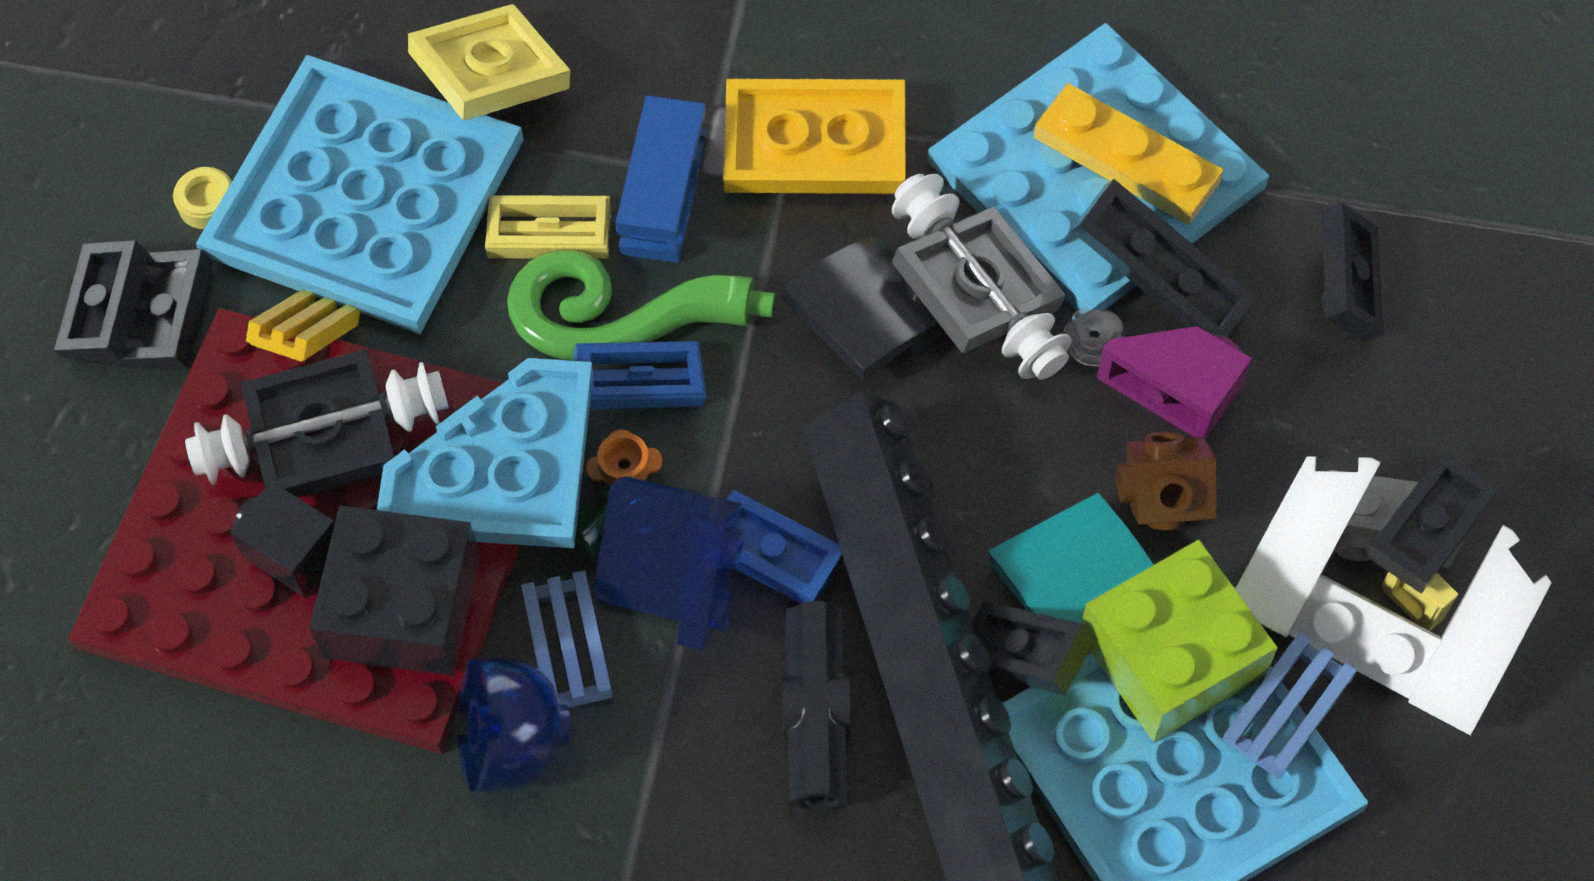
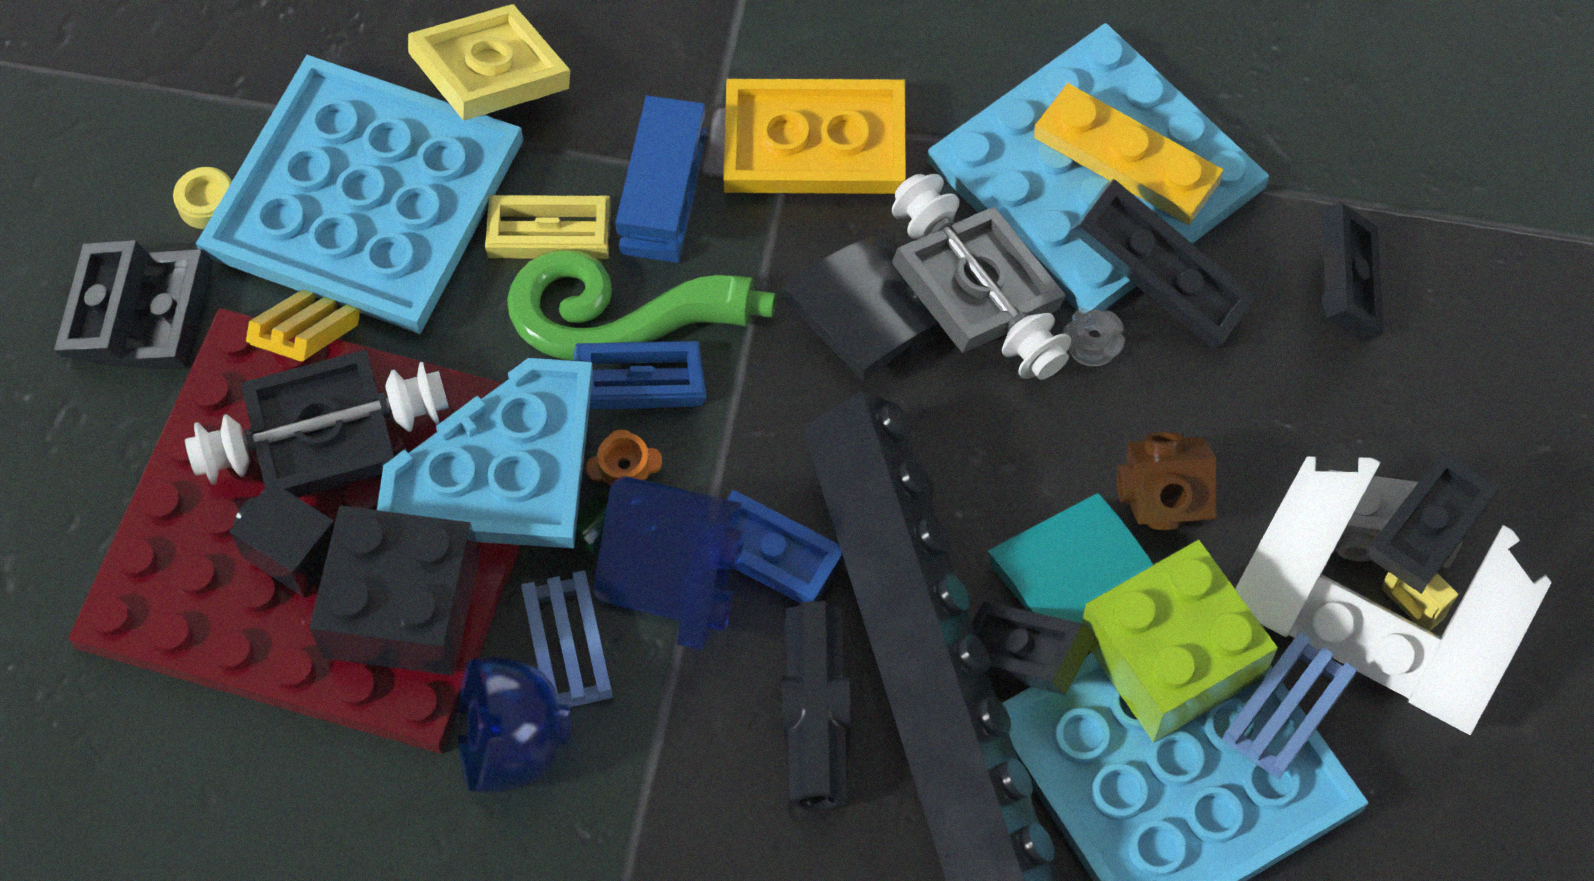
magenta slope [1097,326,1252,440] -> none

